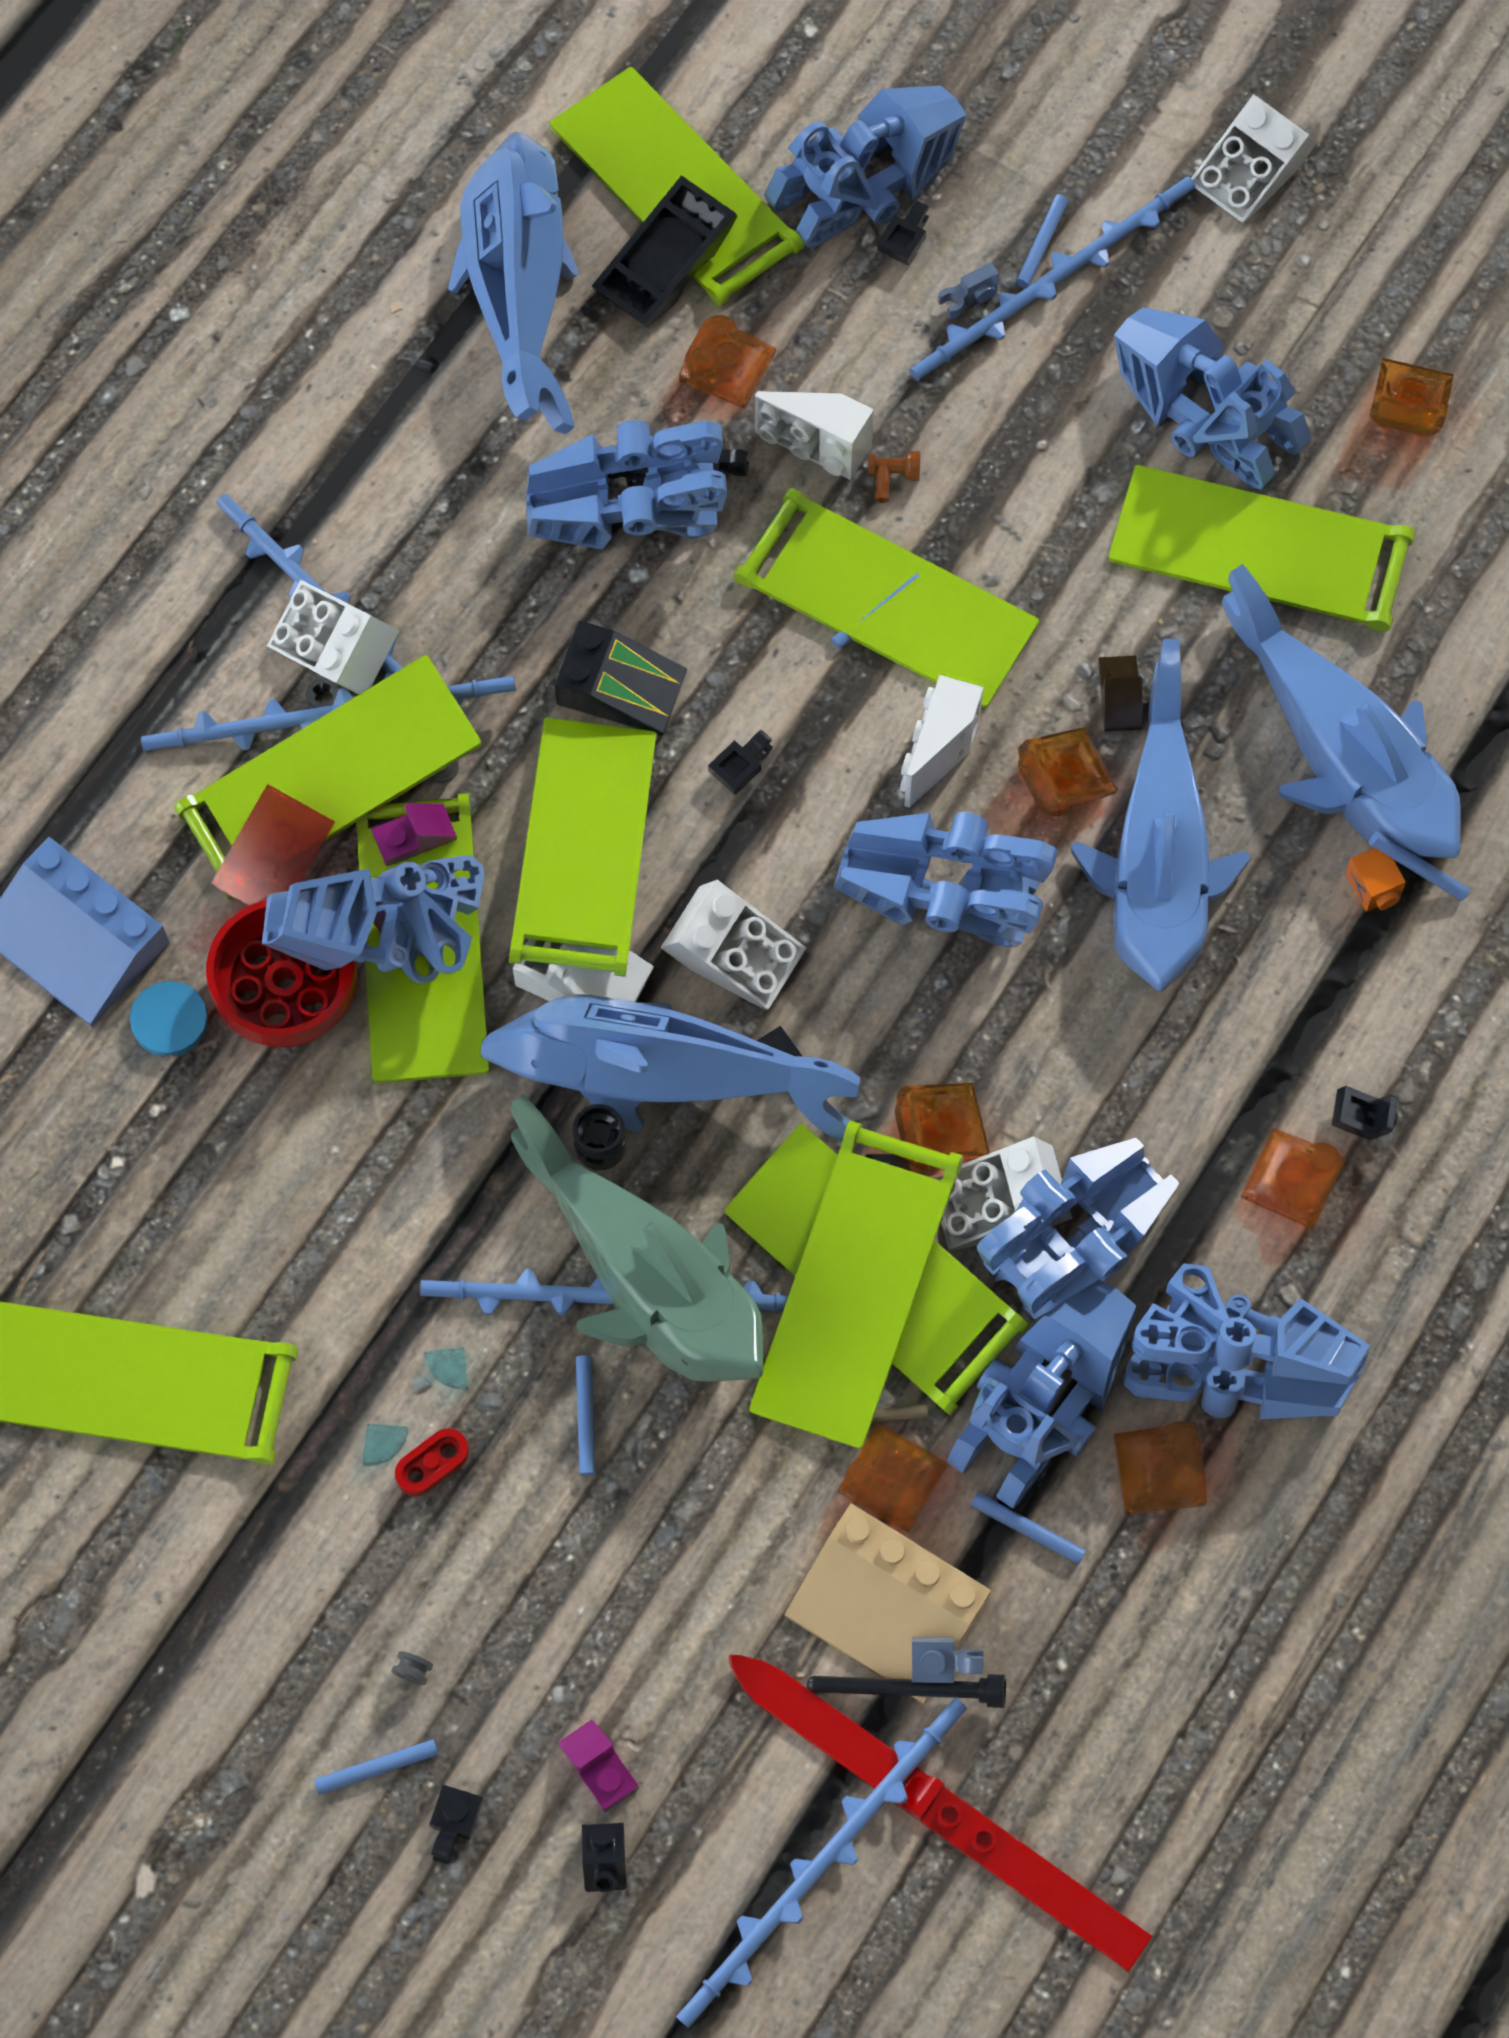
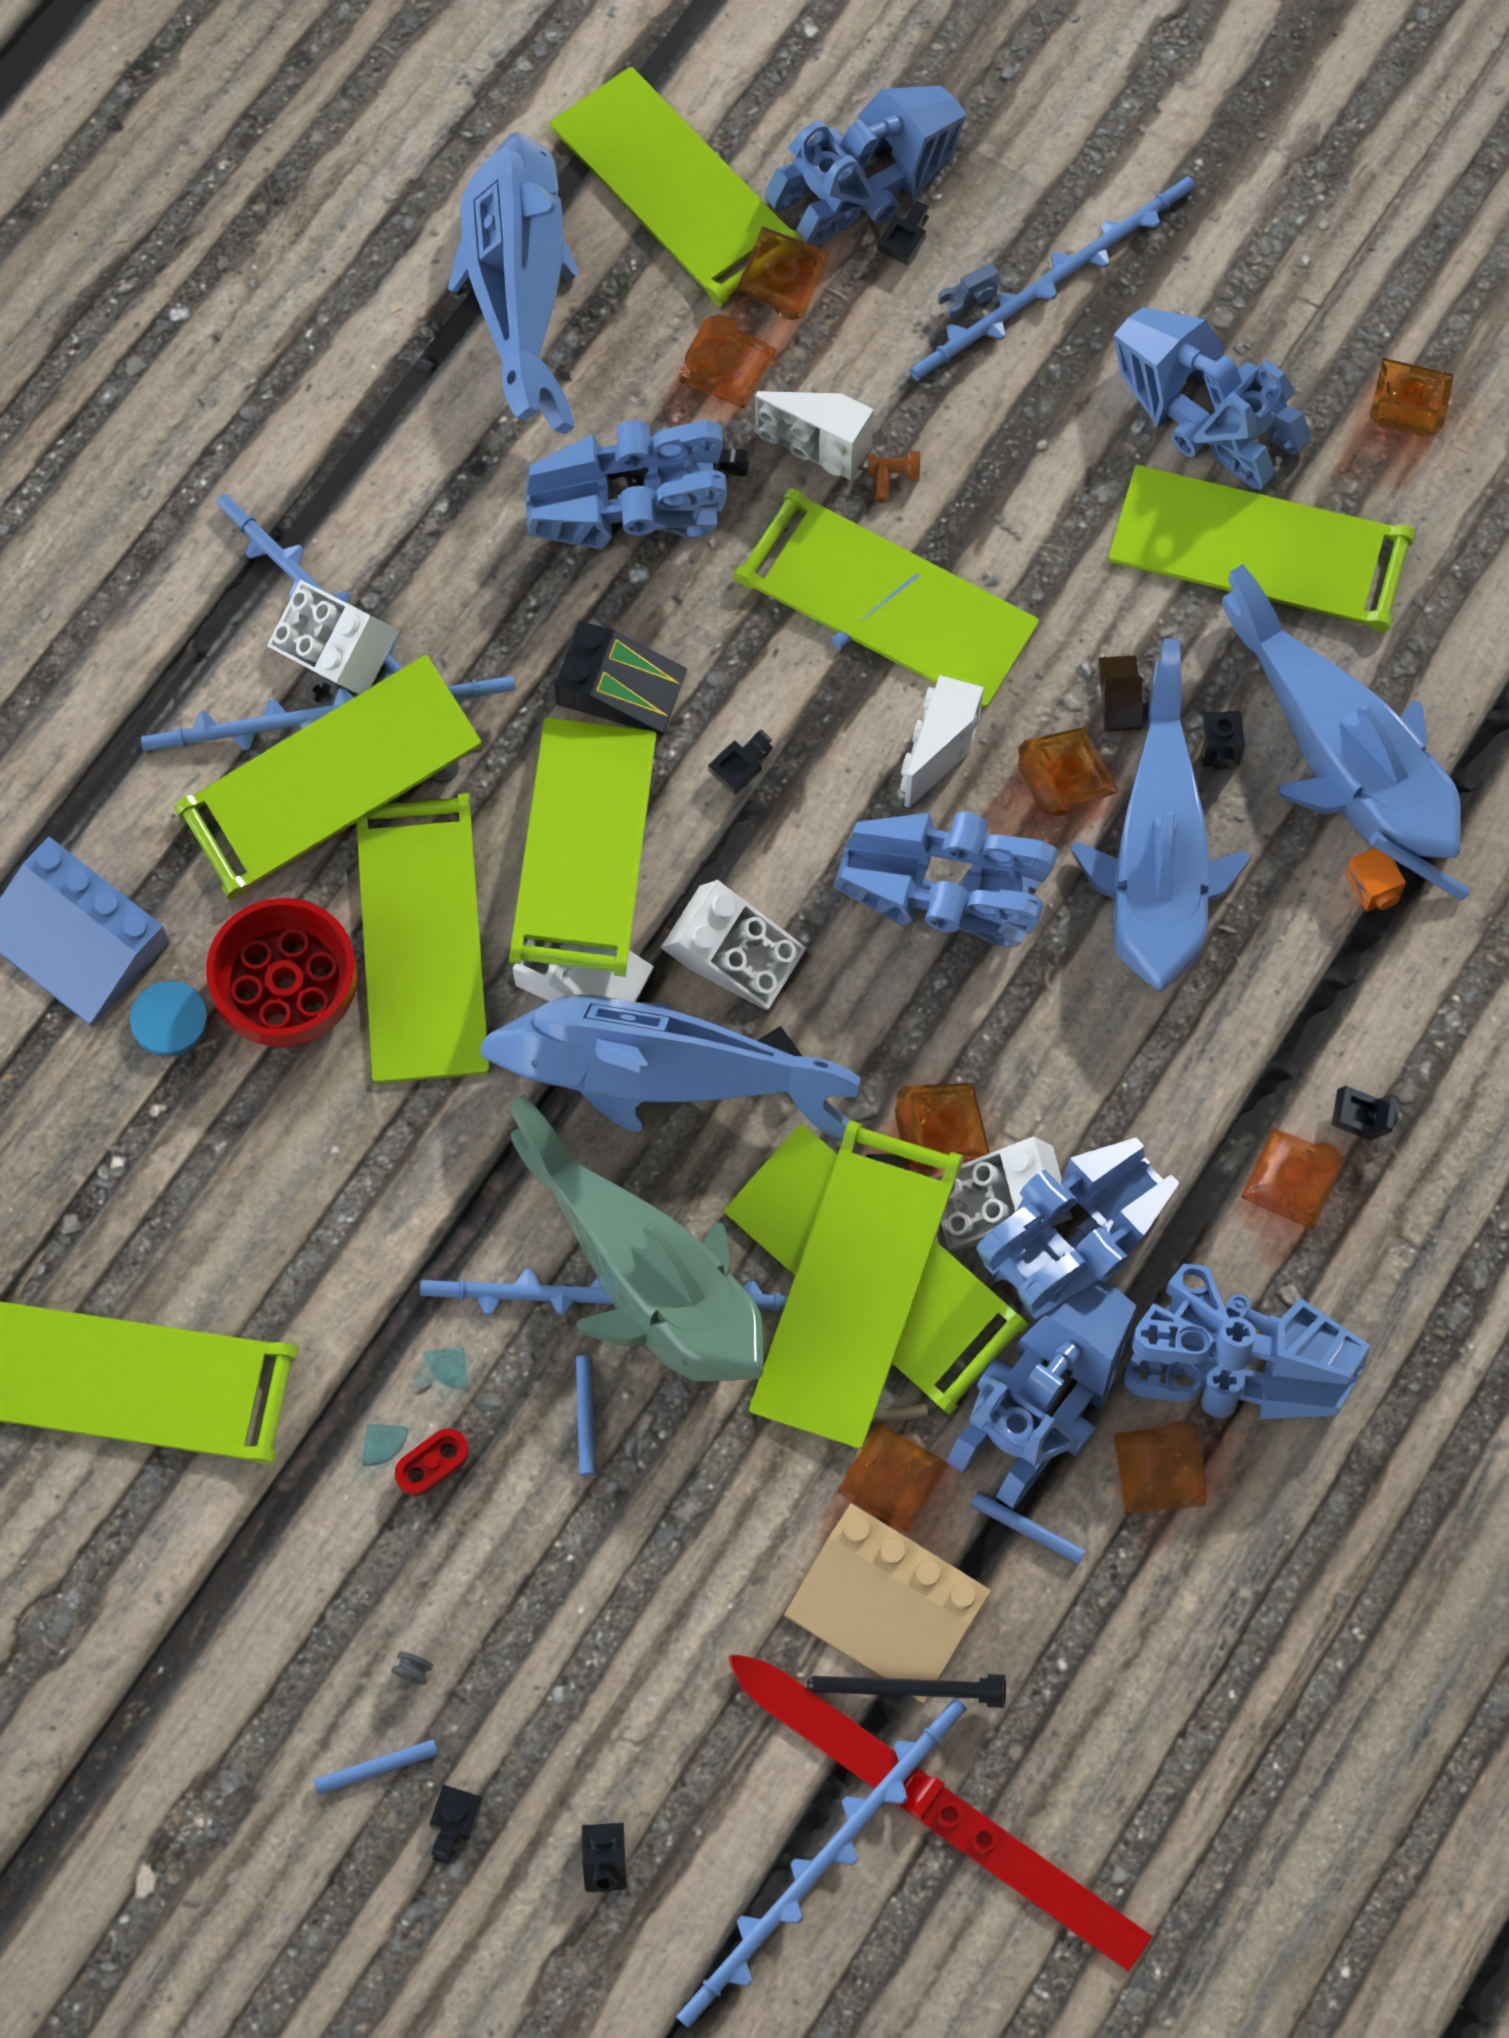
clear red tile [210,784,335,906] -> none
medium blue piece [262,855,485,984] -> none
magenta slope [371,803,457,867] -> none
magenta slope [557,1719,639,1813] -> none
black wheel [573,1104,626,1170] -> none
black slope [592,175,738,328] -> none
sand blue plate [912,1637,983,1683] -> none
medium blue bar [1016,194,1068,289] -> none
white slope [1191,94,1317,224] -> none
none -> clear orange slope [737,226,830,320]
none -> black bracket [1201,711,1245,769]

